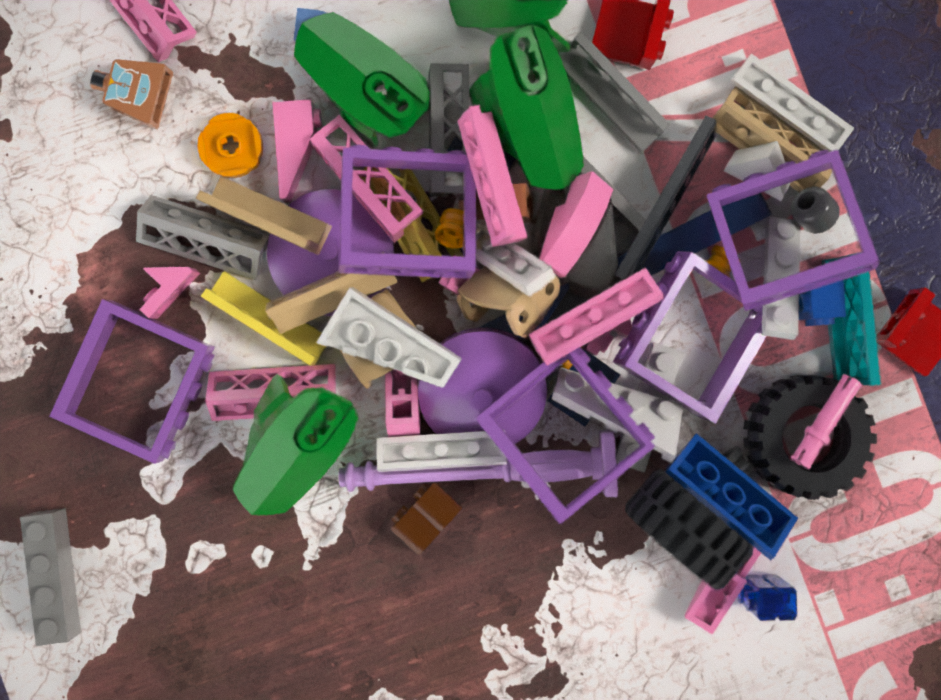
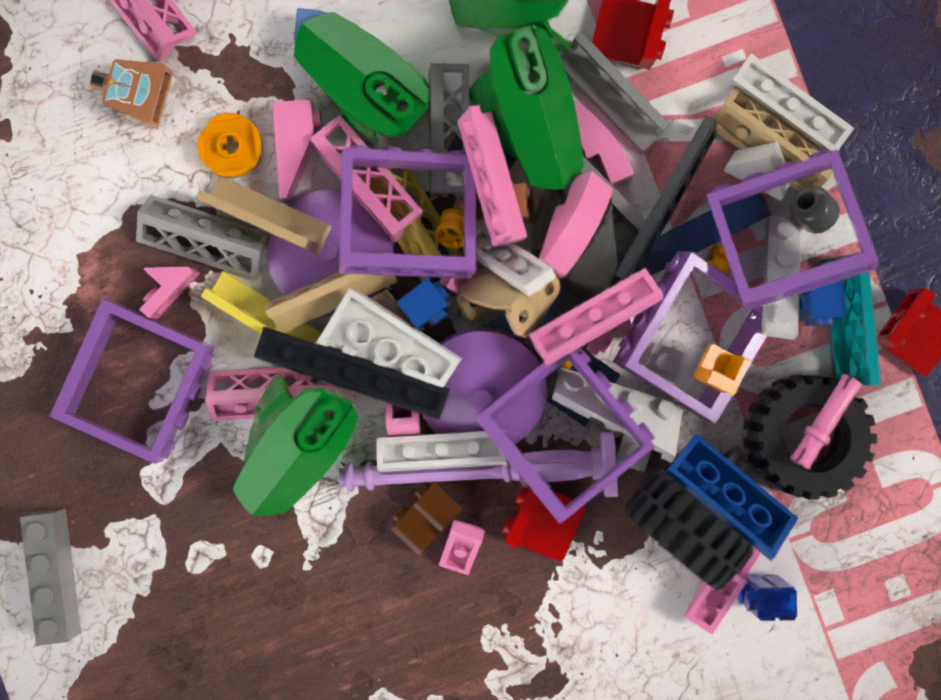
none -> black tile [254,327,450,420]
none -> blue brick [397,278,450,330]
none -> bright pink slope [438,519,485,575]
none -> red bracket [501,484,586,562]
none -> bright pink slope [574,100,635,186]
none -> light orange panel [692,344,750,396]

